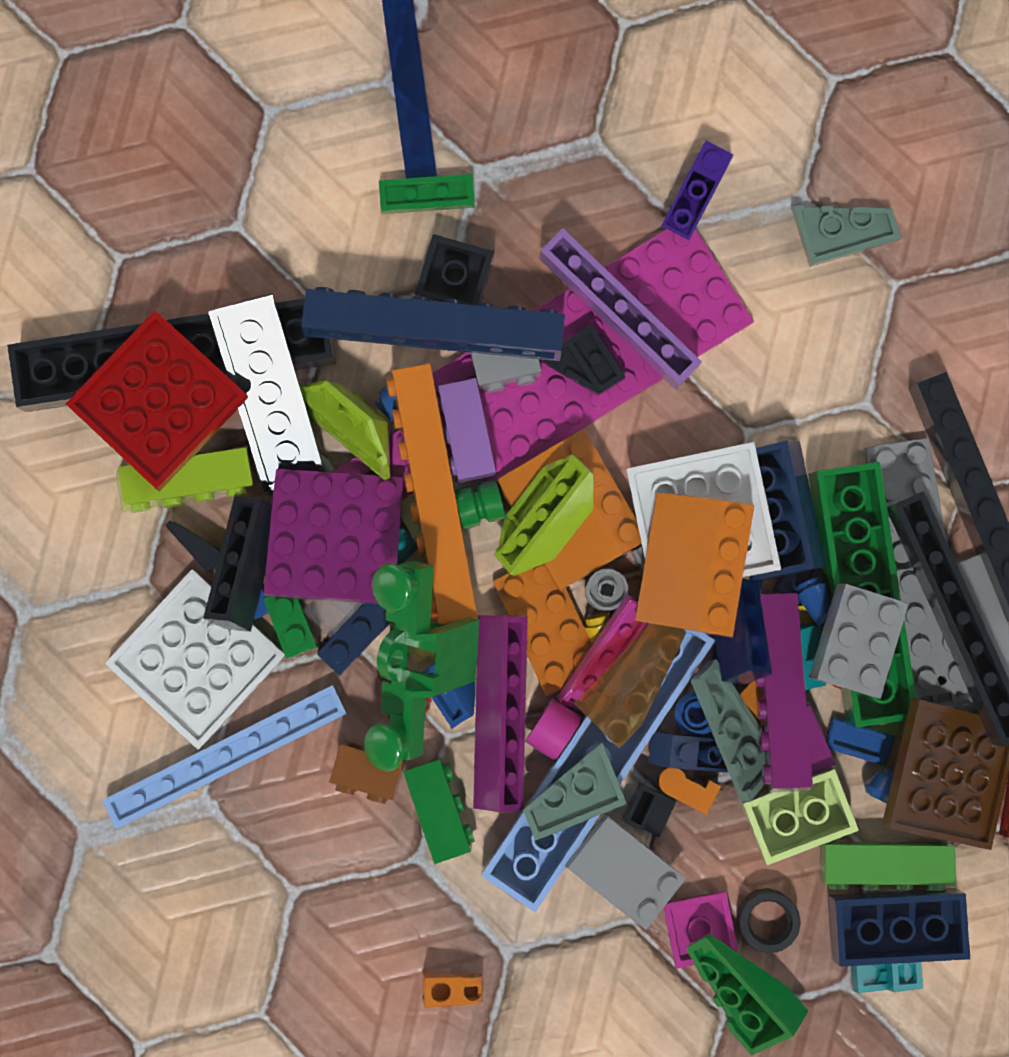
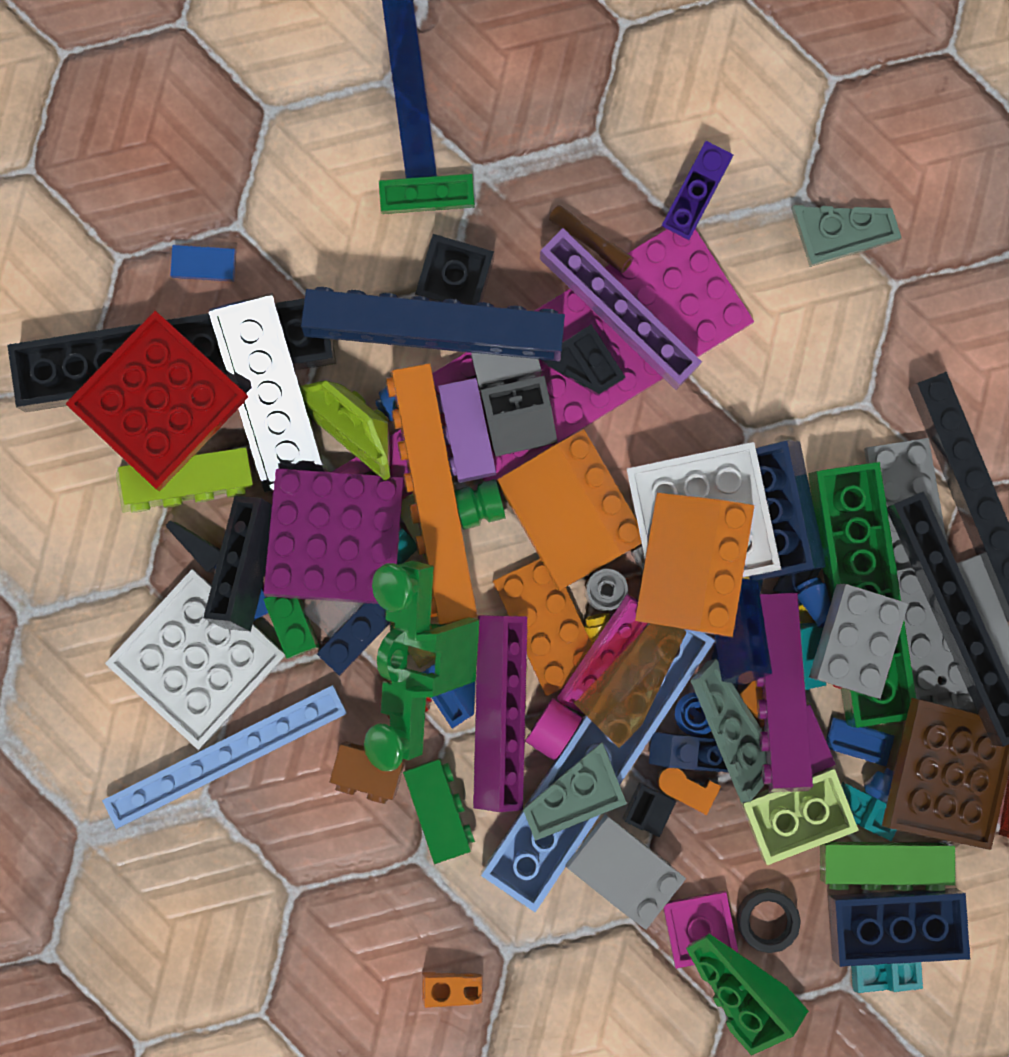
lime wedge [494,454,594,576] -> none
none -> blue tile [170,245,237,282]
none -> dark grey slope [481,376,557,457]
none -> reddish brown piece [549,205,633,273]
none -> teal slope [841,782,897,842]

